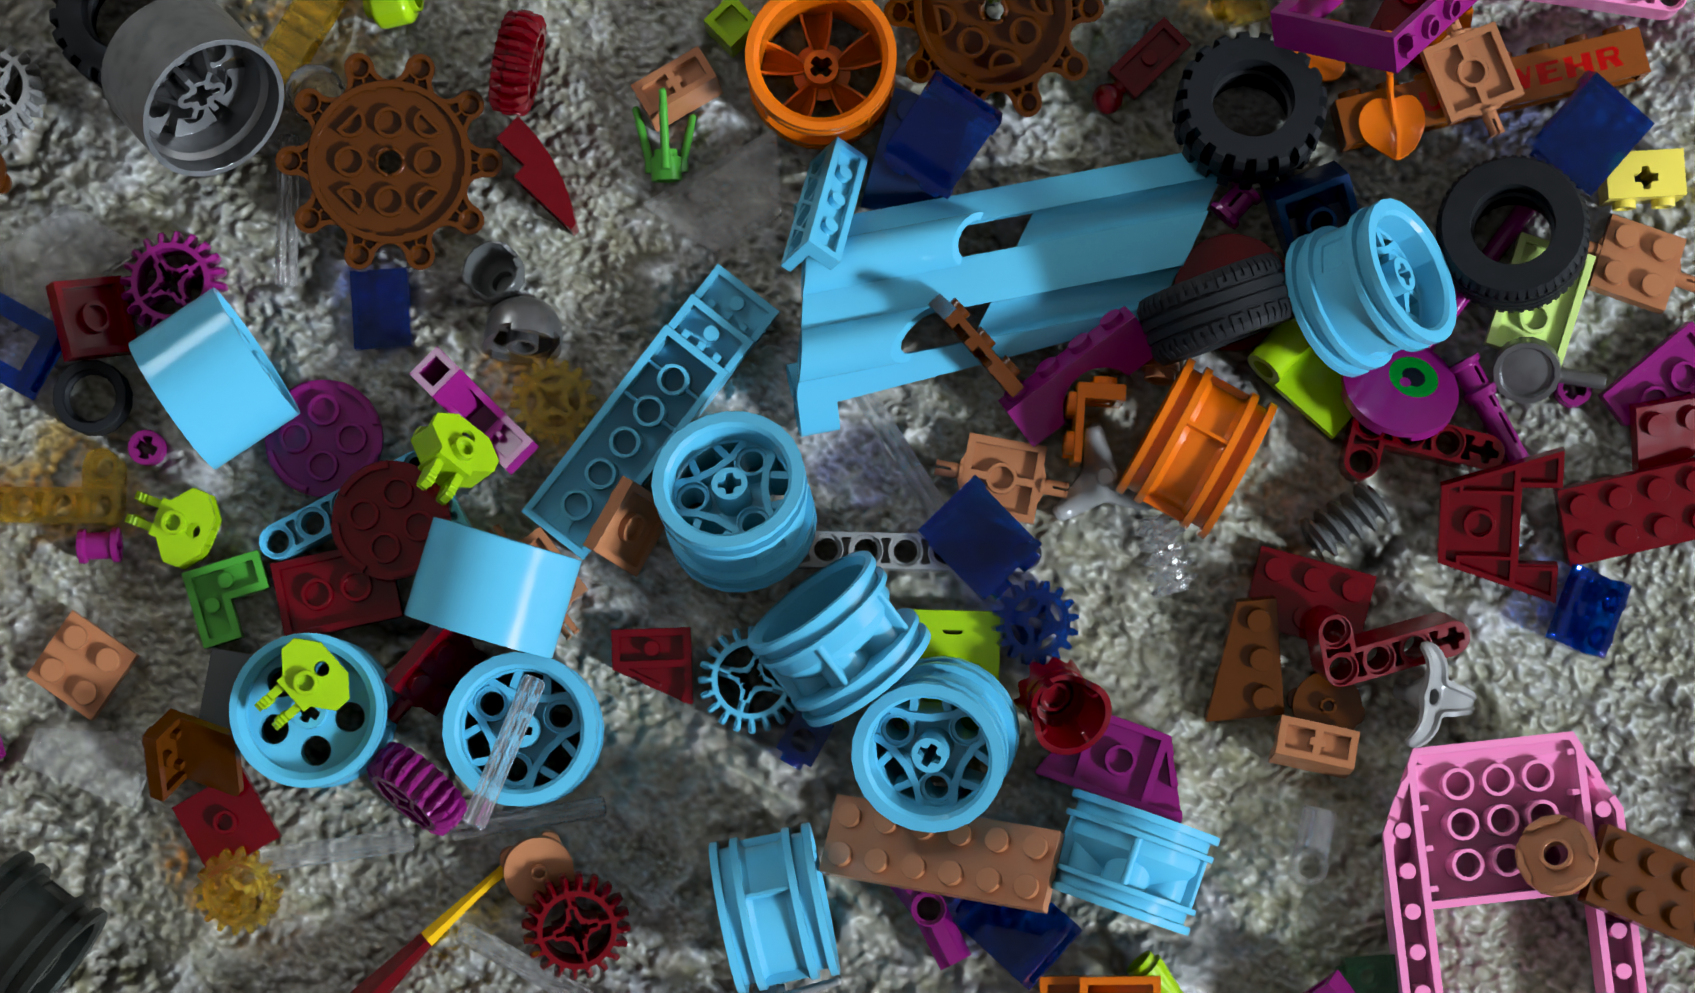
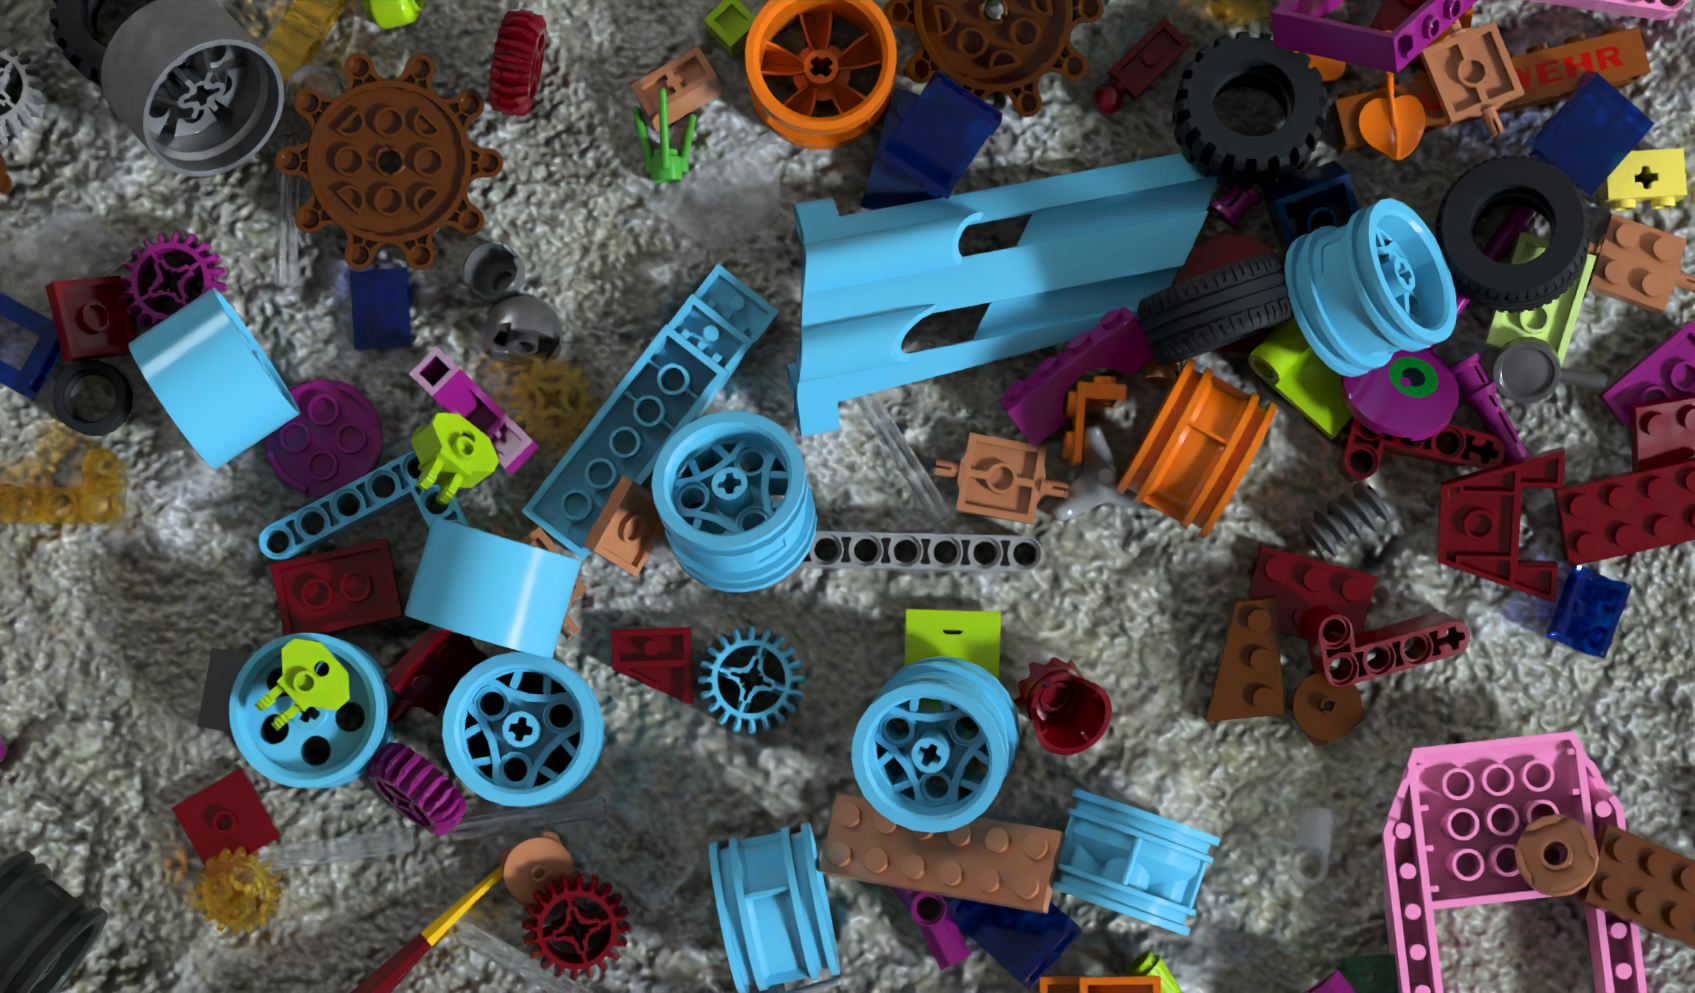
clear wing [22,728,147,808] -> none
nougat plate [26,610,140,721] -> none
magenta bush [76,527,124,564] -> none
lime hinge [124,488,223,570] -> none
magenta bush [128,430,167,467] -> none
reddish brown bracket [142,708,244,802] -> none
bright green plate [181,549,271,649] -> none
dark red tile [331,460,452,580] -> none
clear axle [463,675,545,830] -> none
dark red slope [496,116,579,236] -> none
medium azure wheel [747,551,931,727] -> none
clear blue brick [776,710,835,771] -> none
medium azure fence [781,136,868,272] -> none
clear blue panel [917,475,1042,602] -> none
reddish brown wing [928,294,1024,398] -> none
clear blue gear [992,580,1079,665] -> none
magenta wing [1035,715,1183,823] -> none
clear piece [1134,513,1198,598] -> none
nougat hinge [1268,715,1360,779] -> none
light grey piece [1393,641,1477,748] -> none
magenta bush [1553,383,1593,408] -> none

